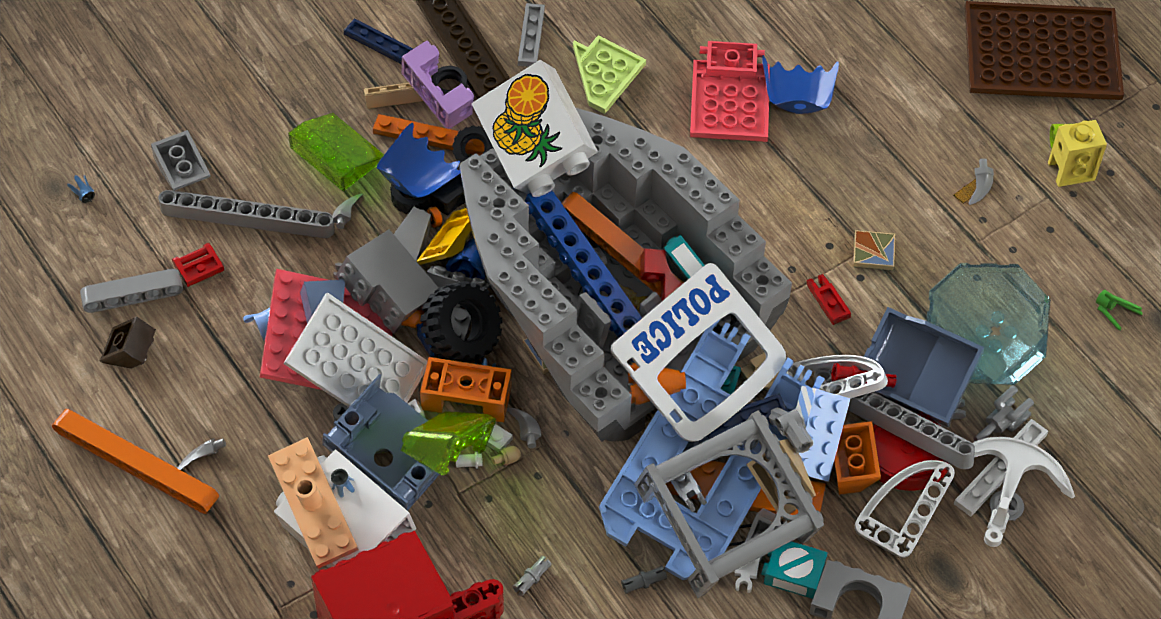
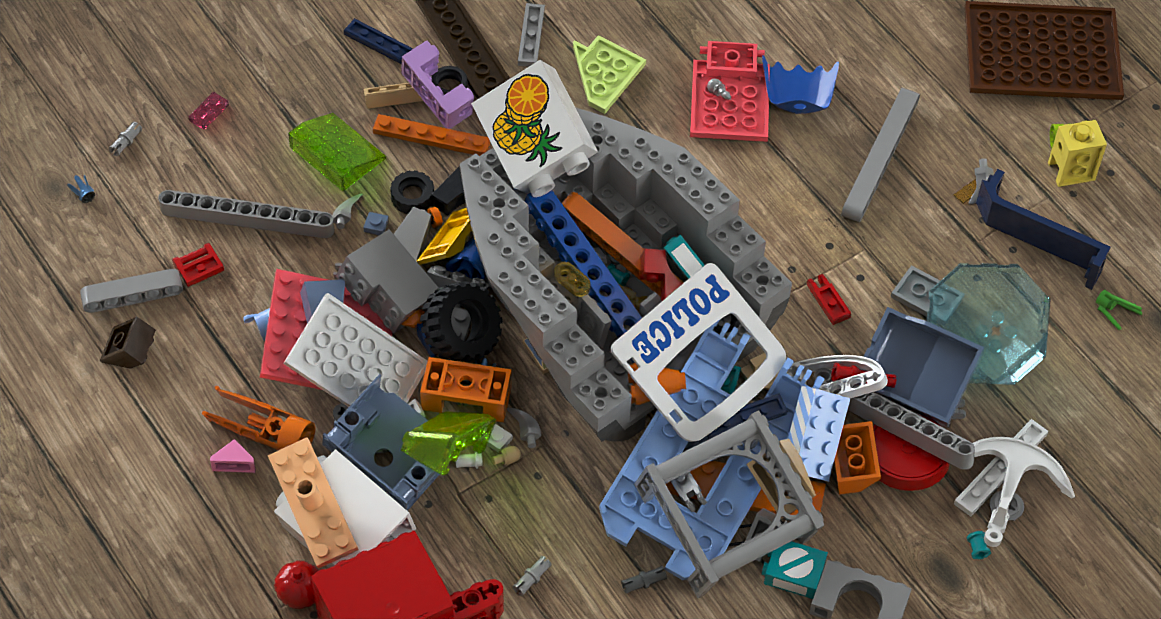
orange beam [52,409,219,514] -> none
light grey slope [151,130,211,191] -> none
light grey bar [177,438,226,470] -> none
piece [331,469,355,498] -> none
blue piece [377,123,461,197] -> none
black tyre [452,125,494,163] -> none
white plate [735,558,760,593] -> none
light grey piece [768,407,813,453] -> none
tile [853,230,895,270] -> none
white beam [854,460,955,558] -> none
light grey plant [974,385,1034,442] -> none
none -> light grey pin [109,122,142,156]
none -> clear pink plate [189,92,229,130]
none -> orange piece [202,386,316,450]
none -> bright pink slope [210,439,256,473]
none -> red piece [274,560,319,609]
none -> sand blue plate [363,212,389,235]
none -> clear yellow plate [554,262,590,297]
none -> teal bush [607,263,630,288]
none -> light grey bar [707,78,731,100]
none -> light grey beam [841,88,920,223]
none -> light grey plate [891,265,964,326]
none -> teal bush [966,531,991,560]
none -> dark blue panel [976,169,1111,290]

